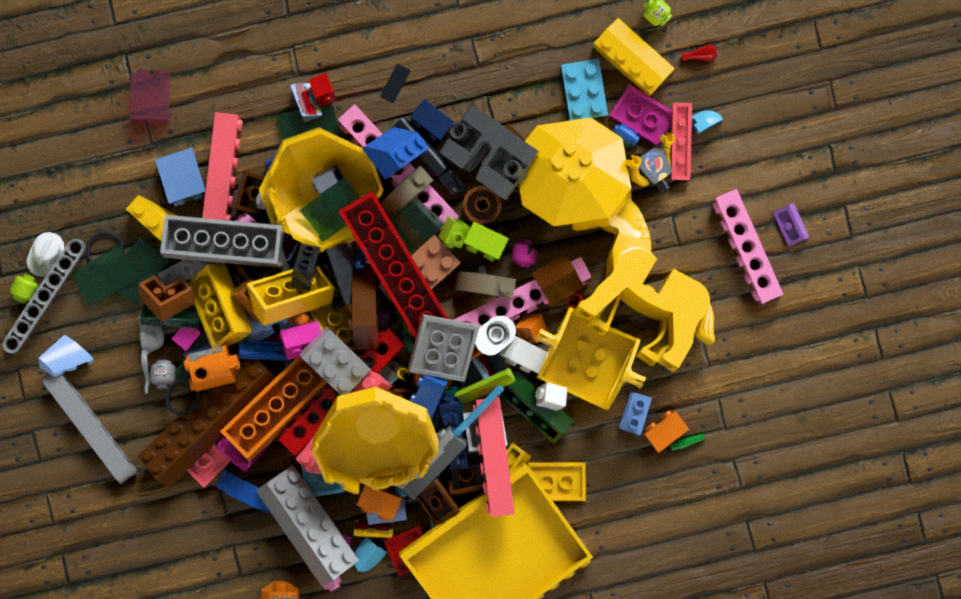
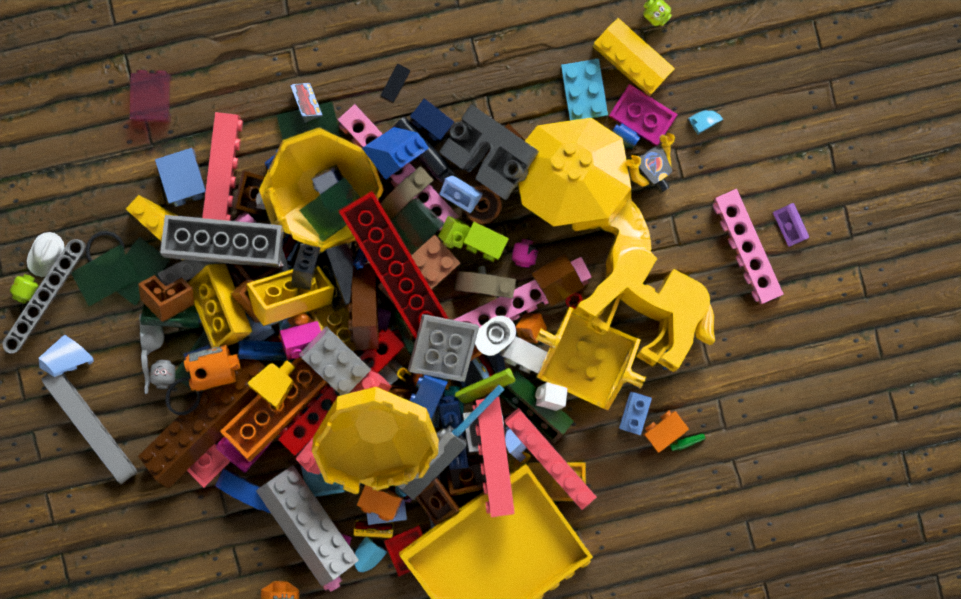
dark pink brick [172,321,203,351] -> none
red brick [309,73,337,107] -> none
coral plate [670,103,692,180] -> none
red cone [681,43,717,62] -> none
none -> yellow torso [248,360,295,410]
none -> light blue slope [440,176,483,213]
none -> coral brick [504,408,597,510]
none -> light blue slope [505,427,527,462]

